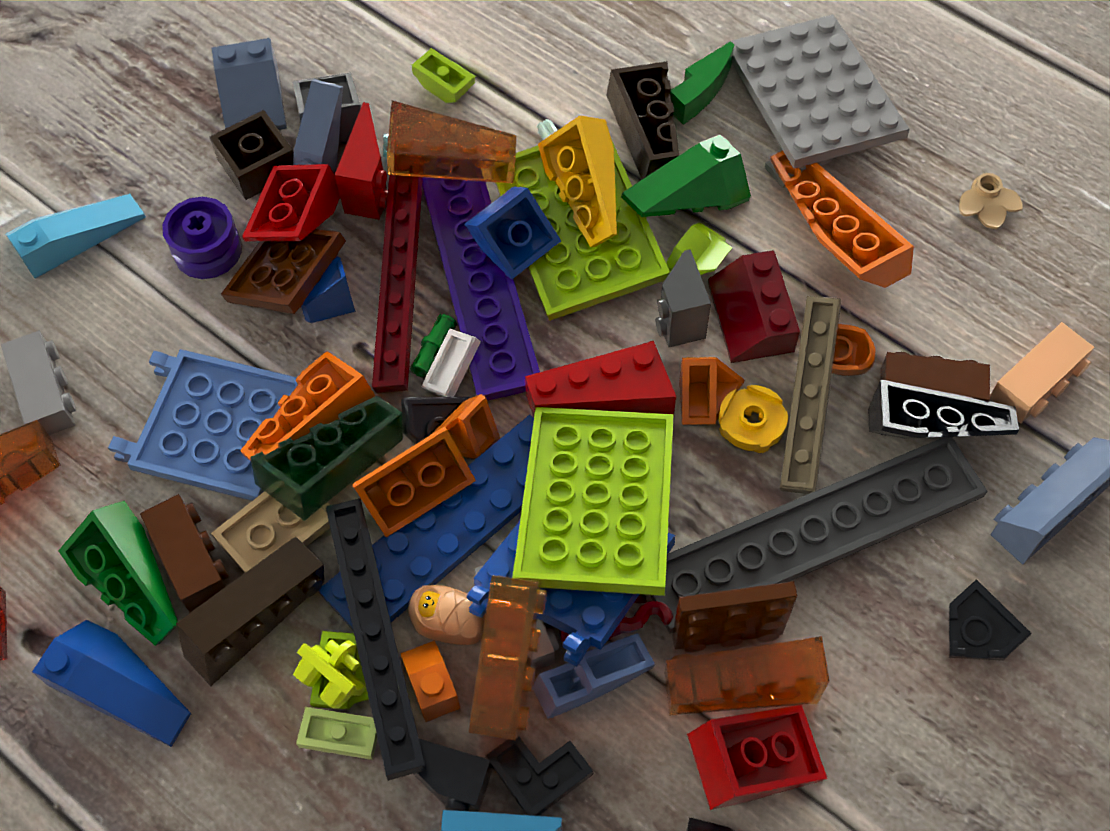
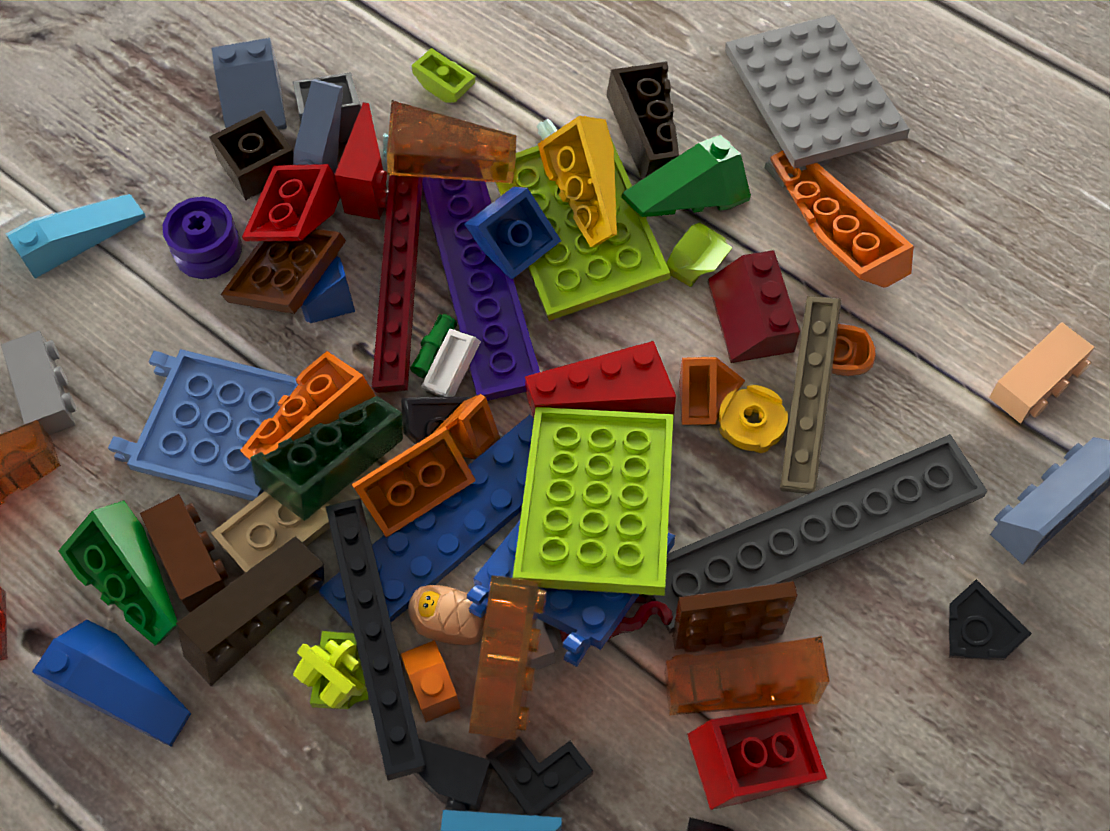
yellowish green plate [296,707,378,760] -> none
medium blue slope [532,633,655,719] -> none
dark grey slope [655,249,711,348] -> none
green slope [670,41,735,125] -> none
black wedge [868,379,1019,439] -> none
reddish brown brick [880,352,990,401] -> none
tan plate [959,173,1023,229] -> none

